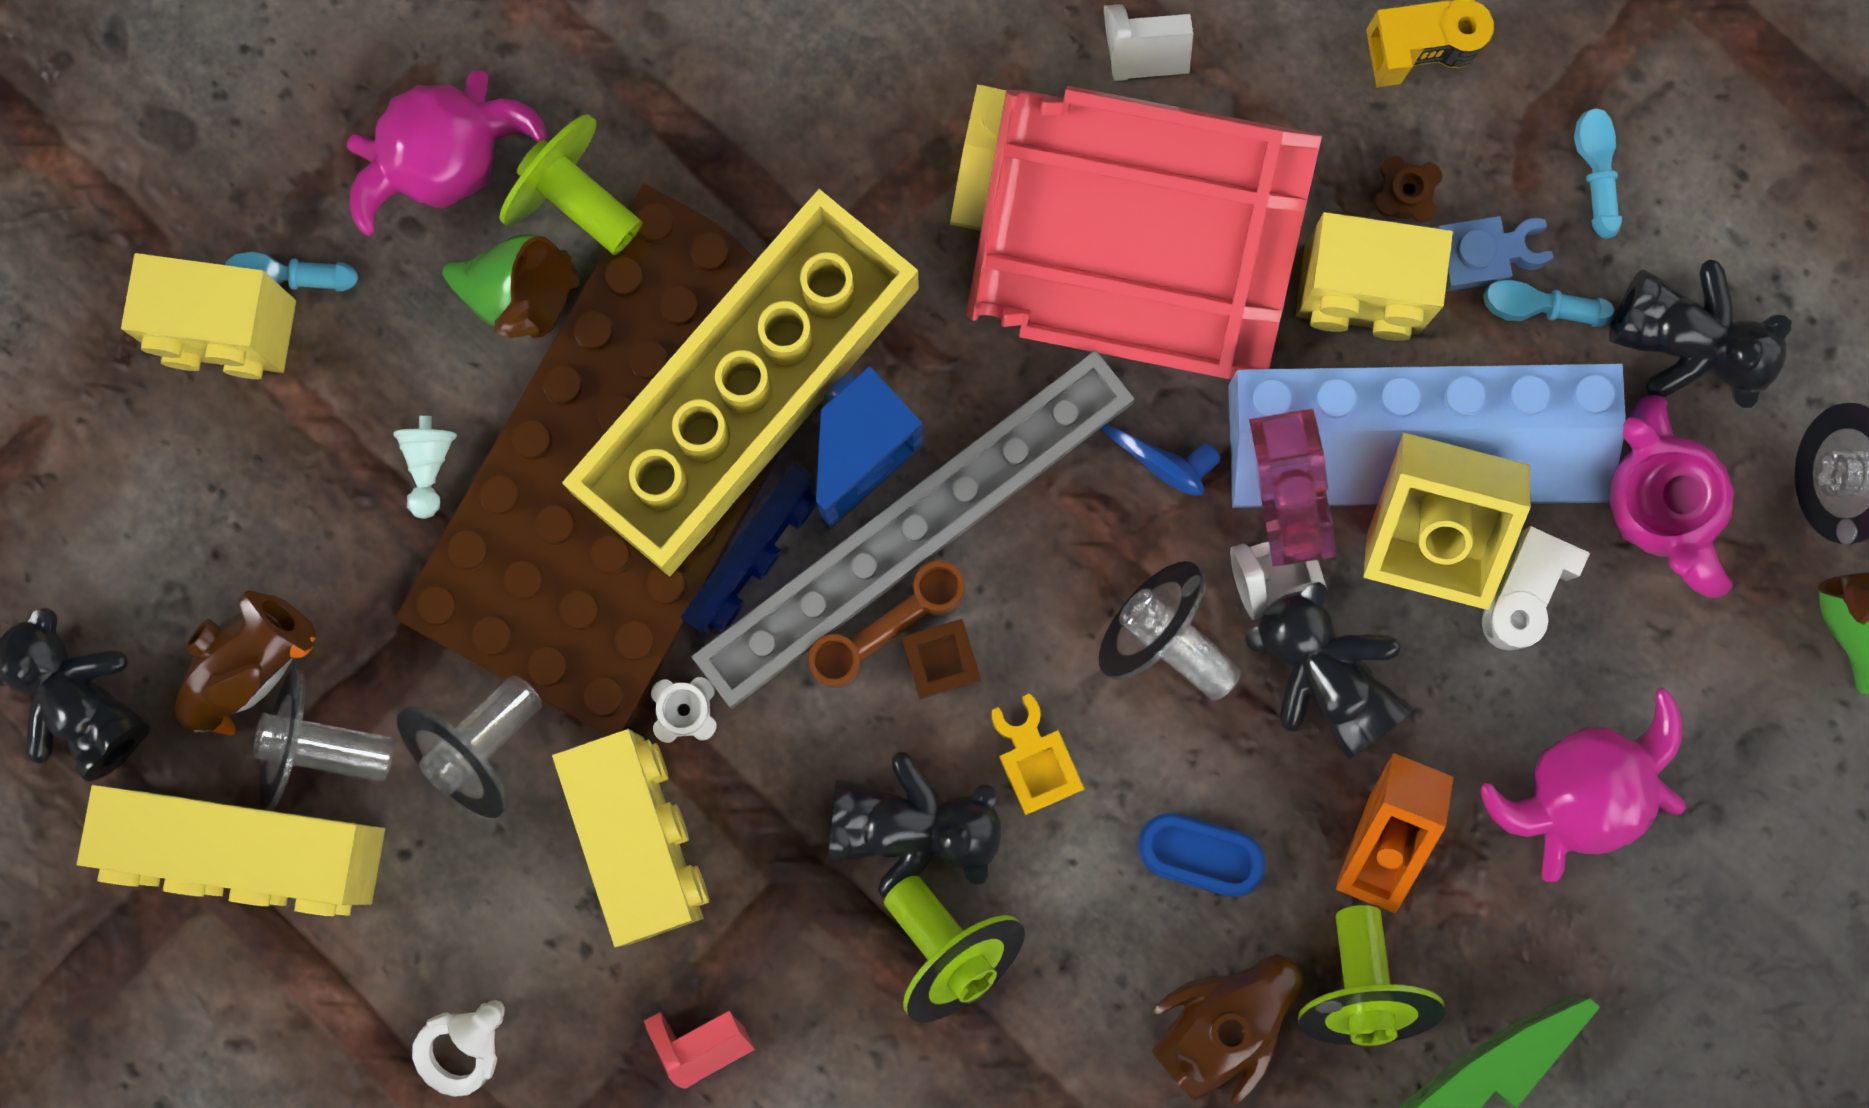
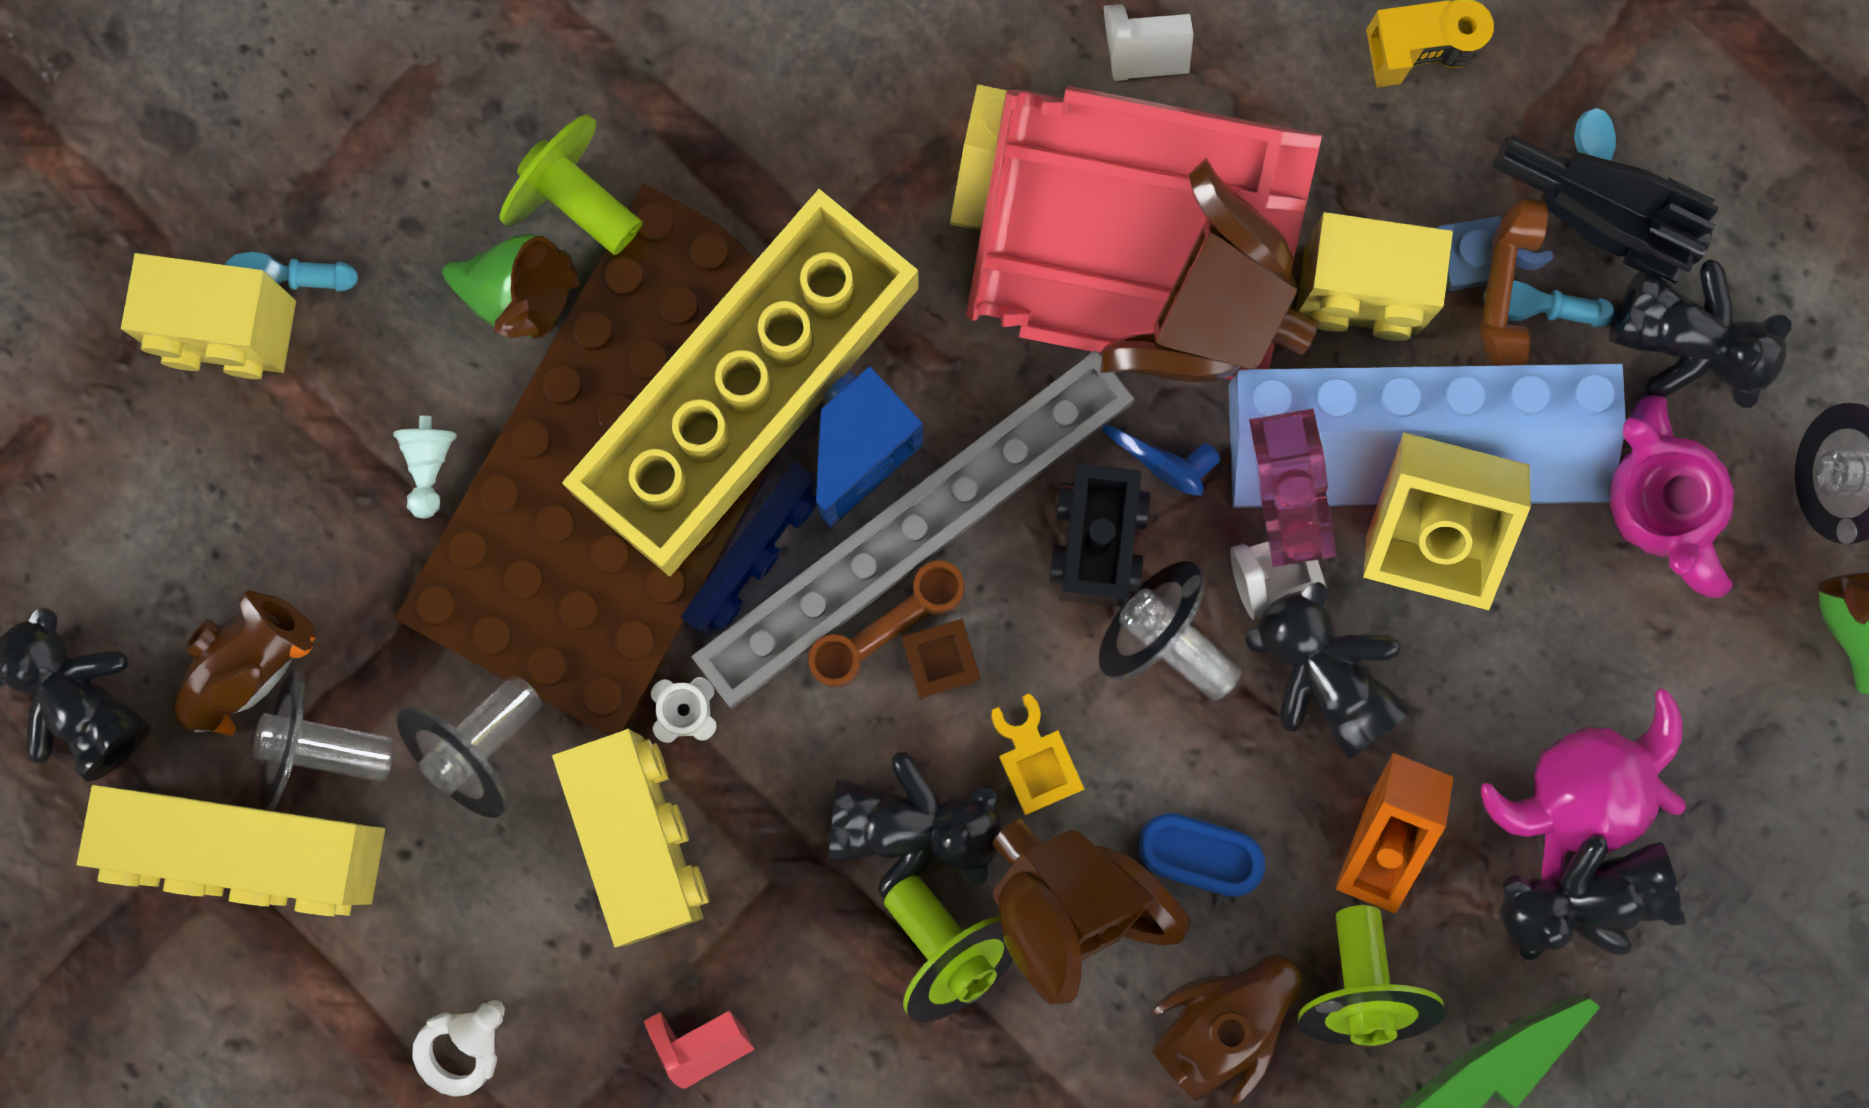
dark pink piece [347,70,548,237] -> none
reddish brown plate [1375,156,1442,223] -> none
white leg [1481,526,1590,651] -> none
none -> reddish brown torso [992,818,1191,1005]
none -> black brick [1049,463,1150,608]
none -> reddish brown torso [1100,158,1318,382]
none -> dark orange bar [1480,198,1548,366]
none -> black piece [1492,135,1718,284]
none -> black piece [1501,834,1686,960]

